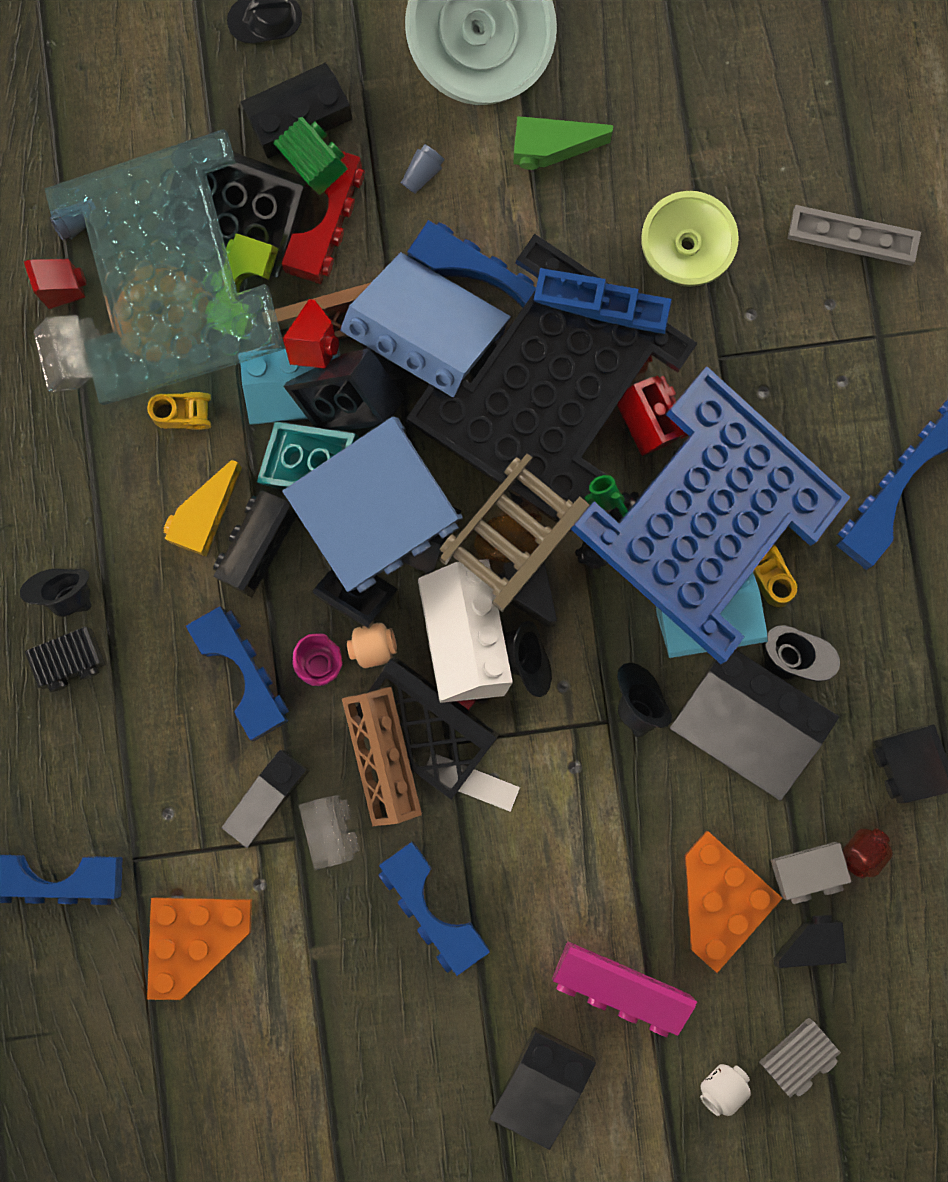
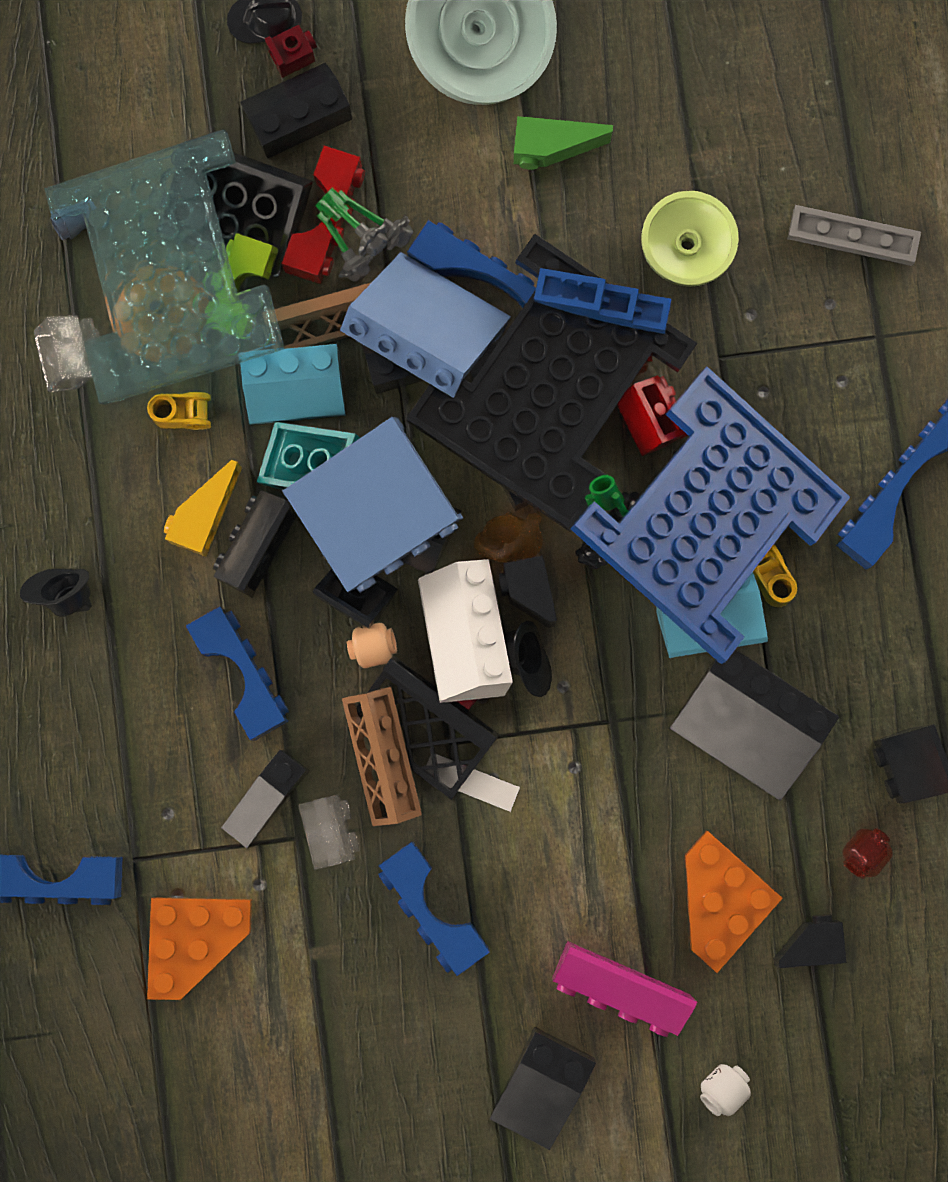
red slope [24,259,87,309] -> none
black brick [25,627,106,692] -> none
green brick [274,117,348,195] -> none
red slope [283,299,339,368] -> none
black slope [283,348,405,431] -> none
dark pink hair [292,634,342,686] -> none
sand blue cone [400,144,445,194] -> none
dark tan fence [439,454,590,612] -> none
black piece [617,663,672,737] -> none
light grey brick [759,1018,841,1097] -> none
piece [764,625,840,682] -> none
light grey brick [771,842,851,904] -> none
none -> dark red brick [265,25,317,78]
none -> plant [315,187,413,282]

